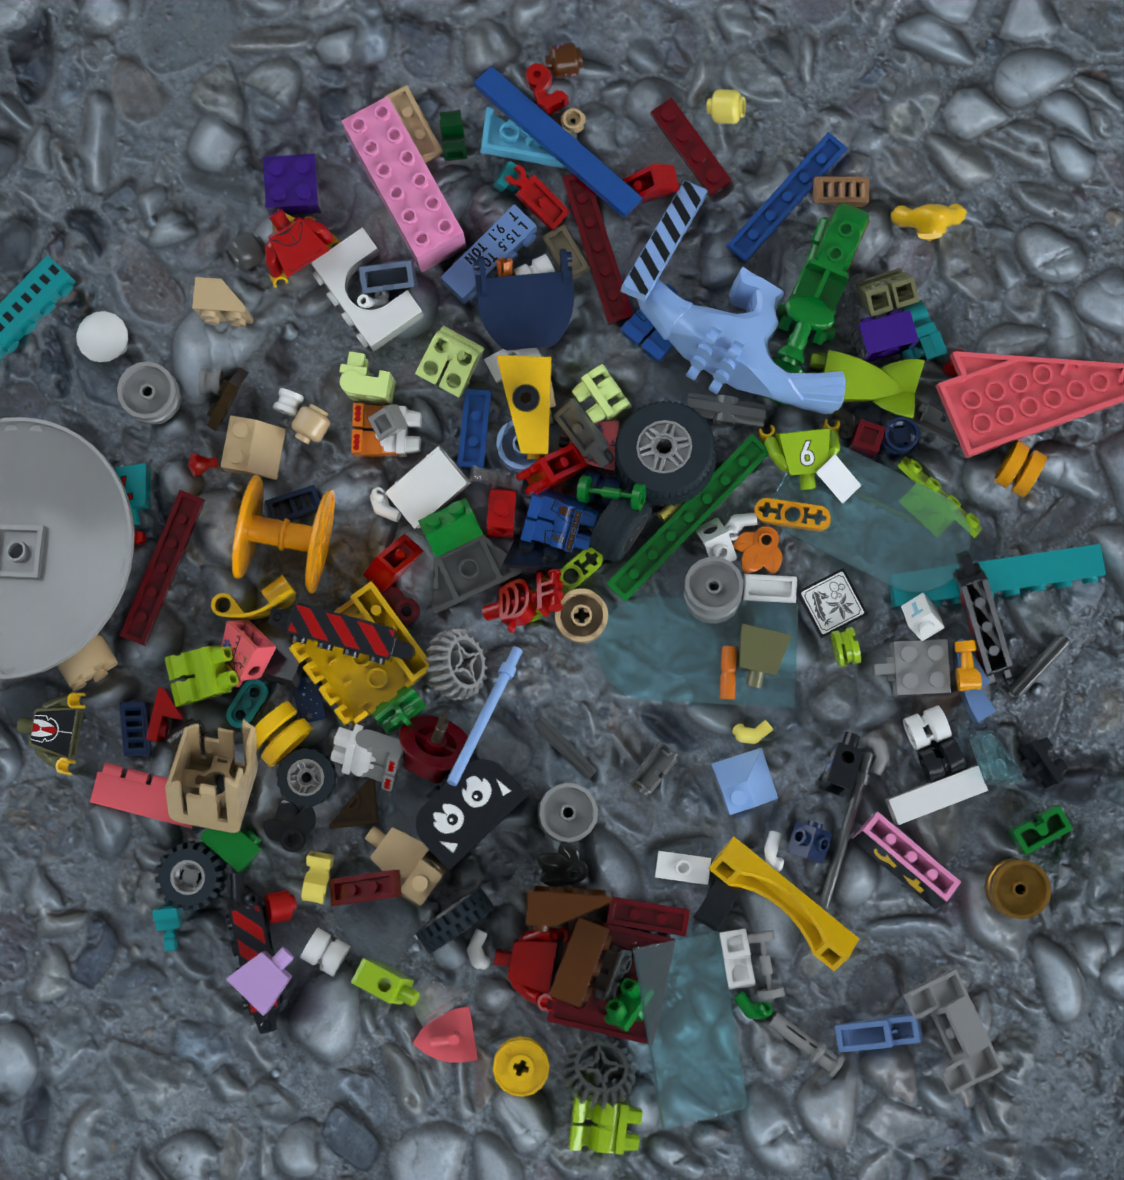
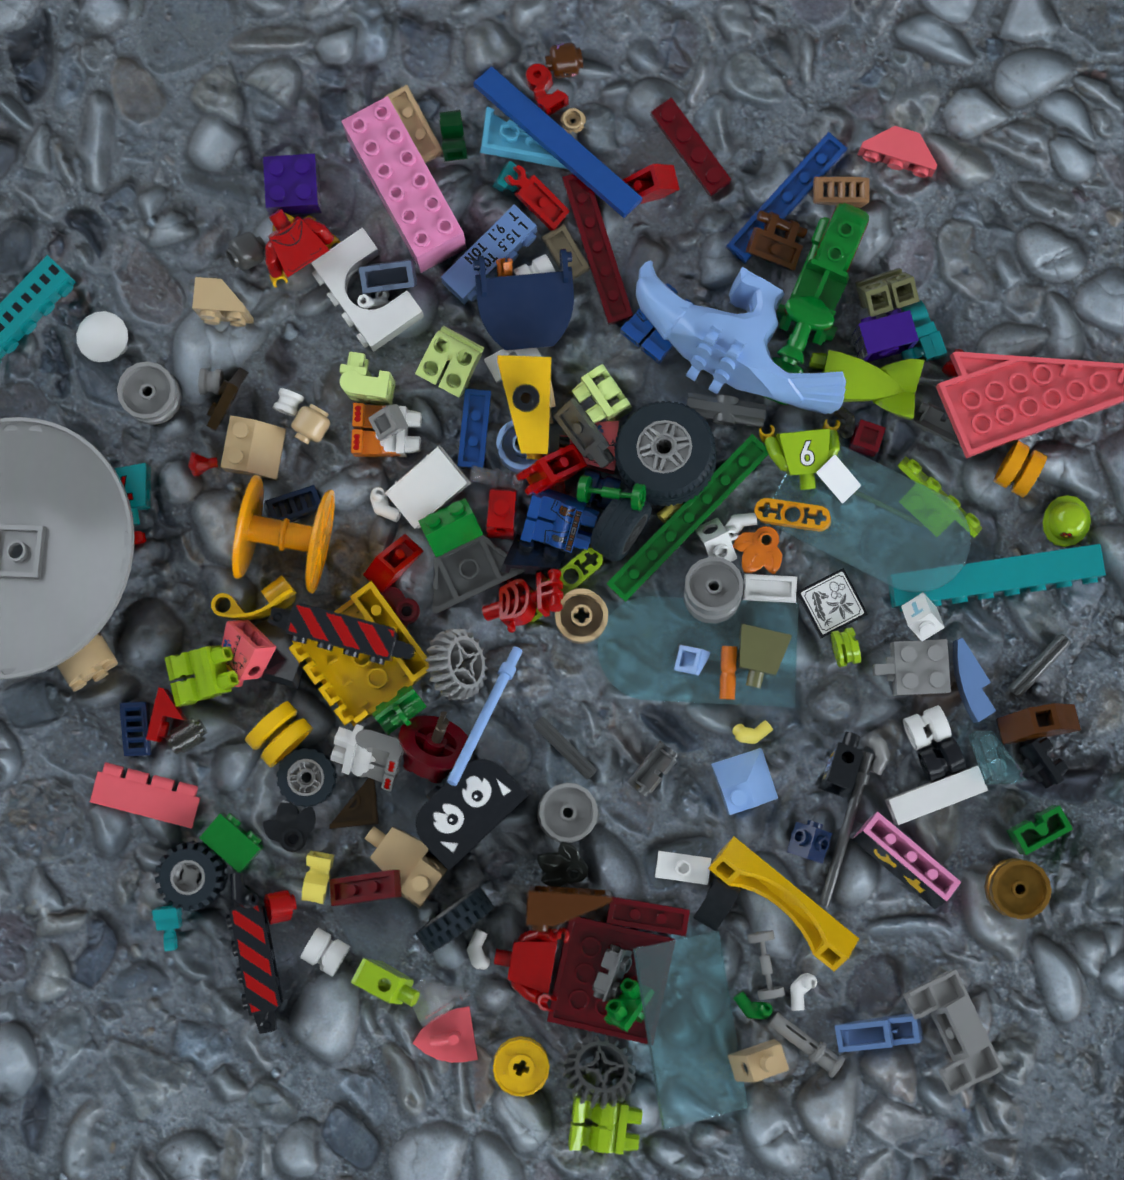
torso [17,692,86,775] -> none
dark red plate [119,490,206,646] -> none
tan piece [165,720,258,833] -> none
teal plate [226,679,269,728] -> none
lavender torso [226,947,294,1016] -> none
dark blue sticker [292,676,326,723] -> none
reddish brown brick [549,915,613,1007] -> none
tile [621,180,708,302] -> none
light yellow head [706,89,746,124] -> none
white slope [719,928,755,990] -> none
white arm [764,831,784,872] -> none
dark blue wheel [880,417,919,456] -> none
yellow head [890,204,967,242] -> none
black hinge [952,551,1013,691] -> none
light orange leg [954,640,982,691] -> none
none -> light blue slope [674,645,710,676]
none -> tan torso [727,1039,789,1082]
none -> reddish brown plate [745,210,808,271]
none -> white arm [790,973,817,1011]
none -> coral slope [857,126,937,178]
none -> reddish brown slope [996,703,1081,745]
none -> lime hat [1042,495,1091,547]

